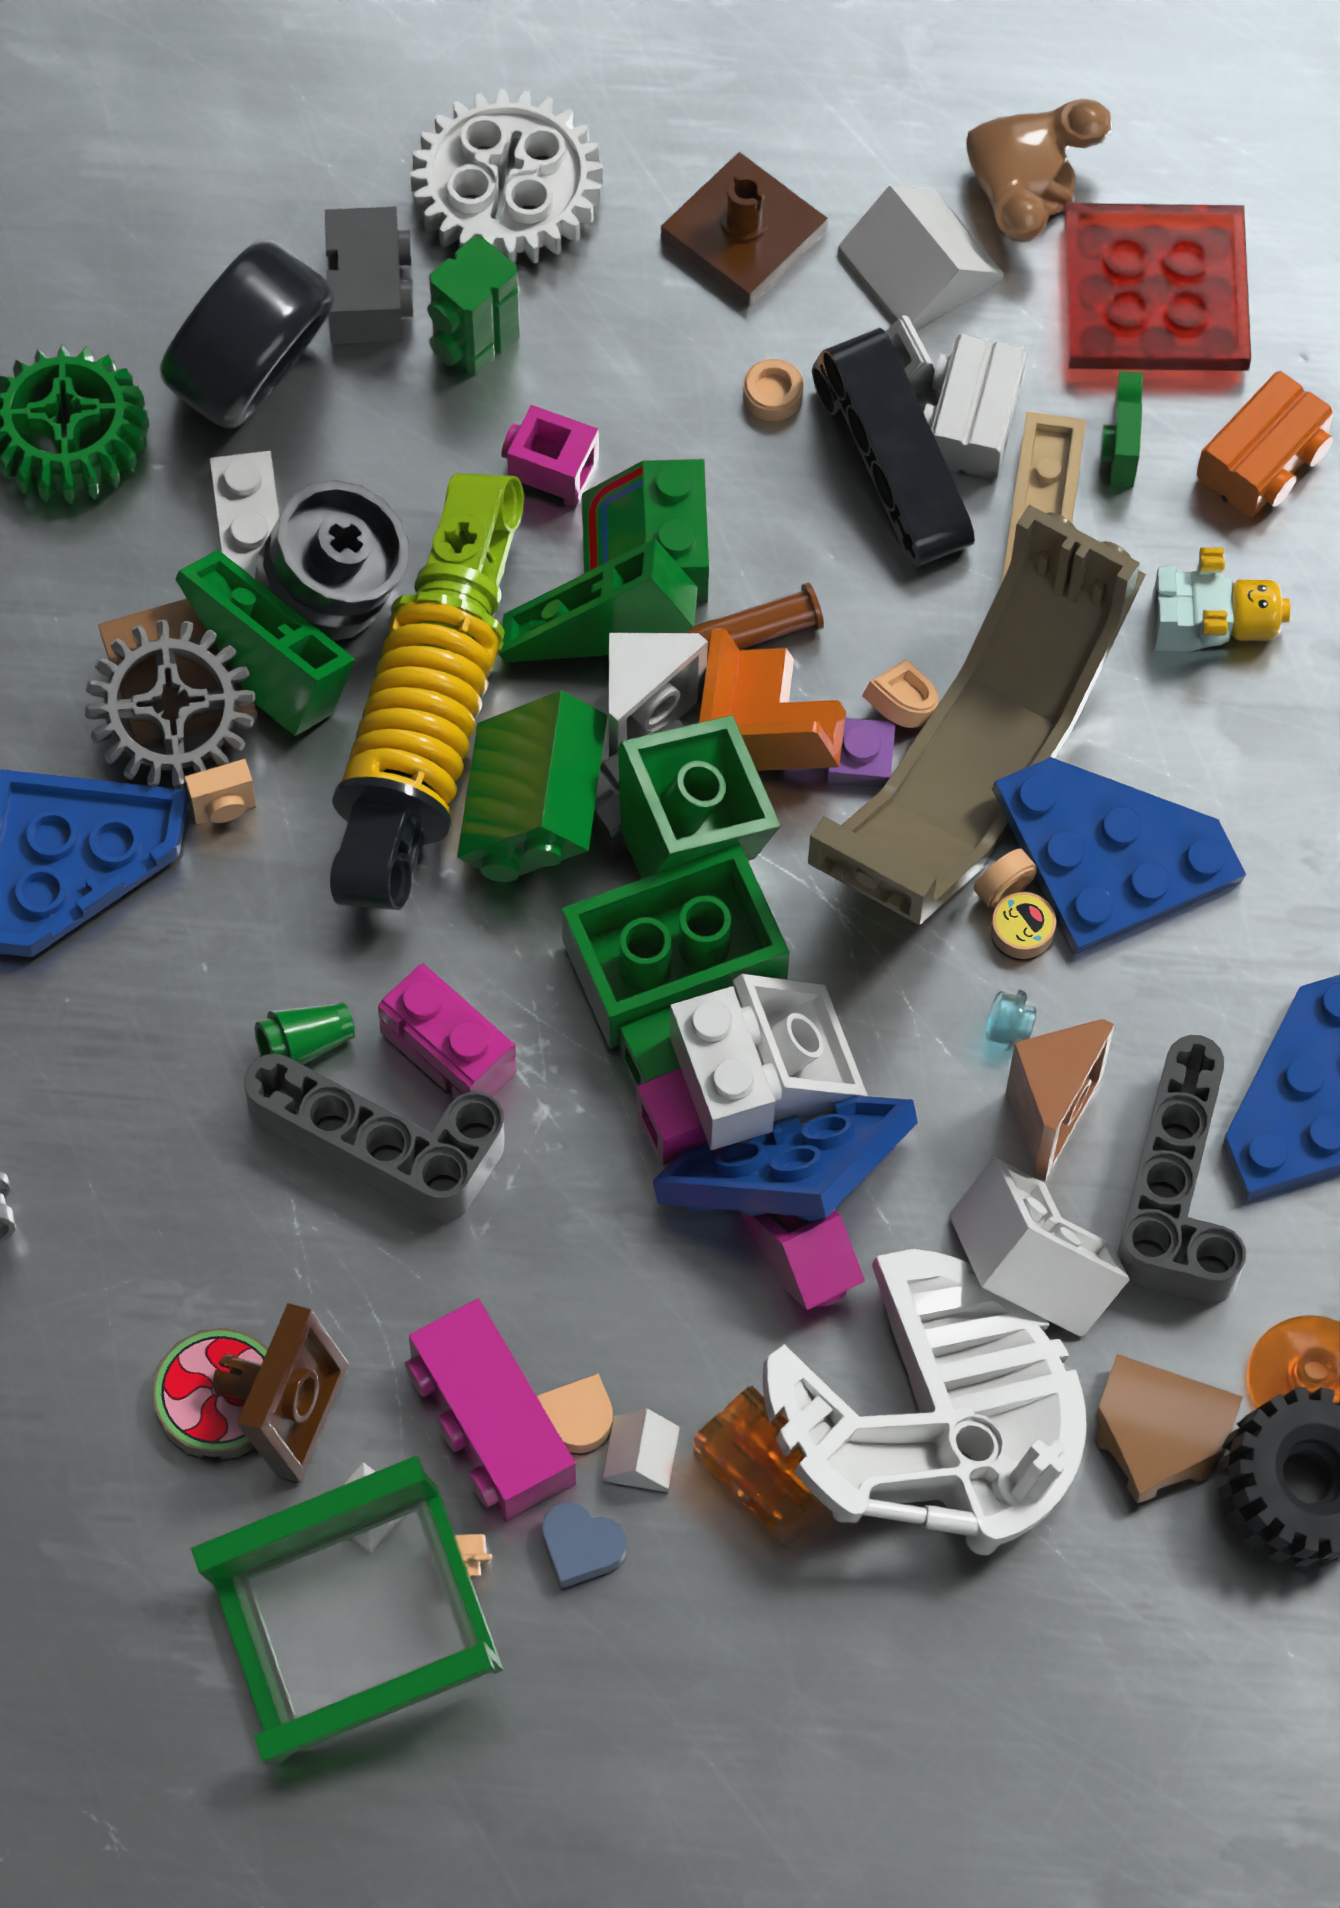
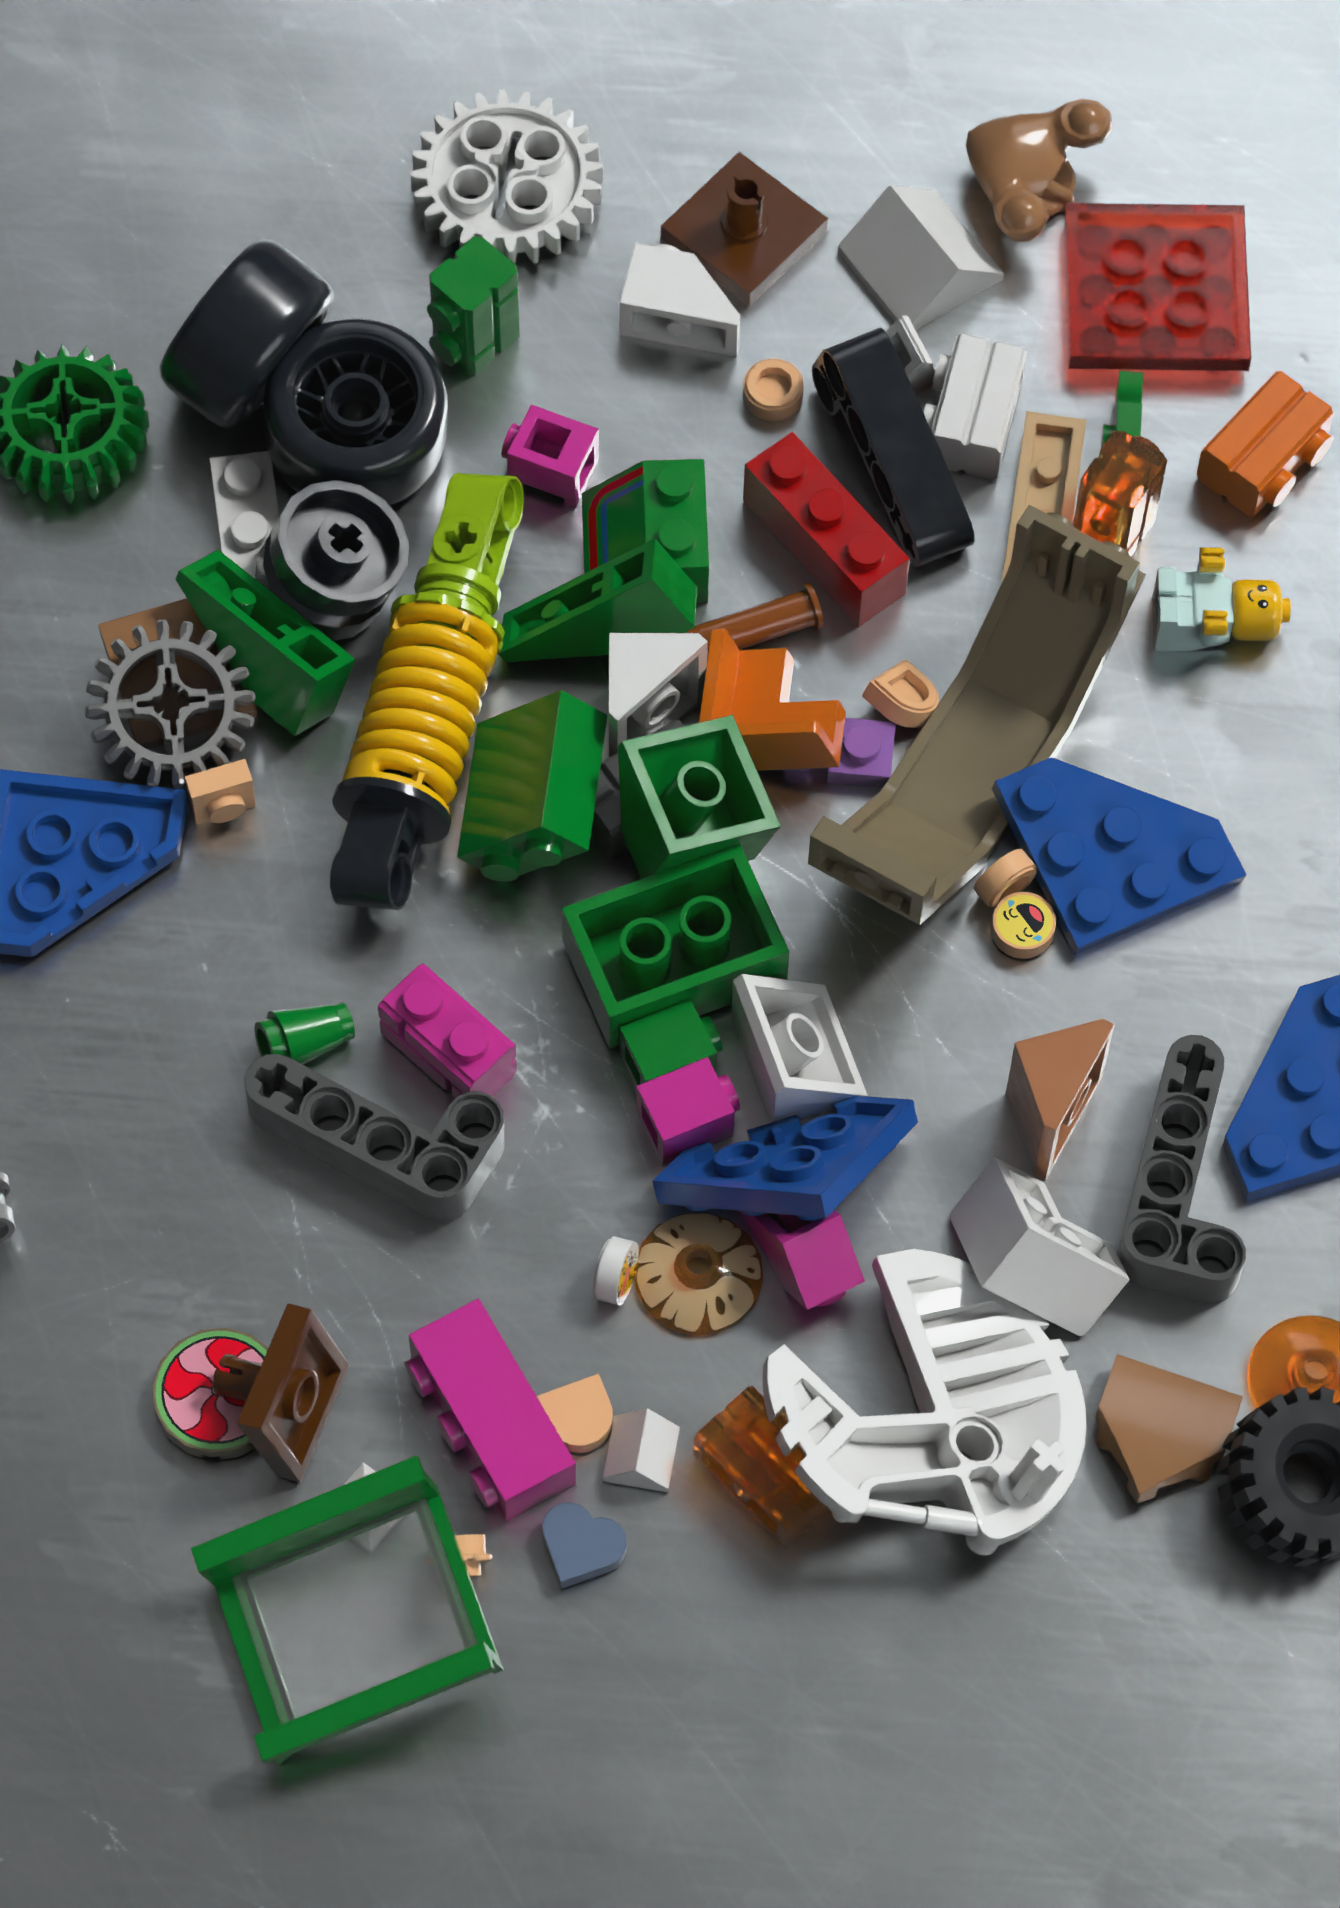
dark grey brick [325,206,414,344] -> none
white brick [669,986,783,1150] -> none
clear light blue plate [986,989,1036,1051] -> none
none -> black wheel [263,318,448,506]
none -> white tile [593,1236,639,1306]
none -> white slope [620,243,740,357]
none -> tan dish [634,1212,763,1336]
none -> red brick [743,431,910,628]
none -> clear orange brick [1073,430,1167,556]

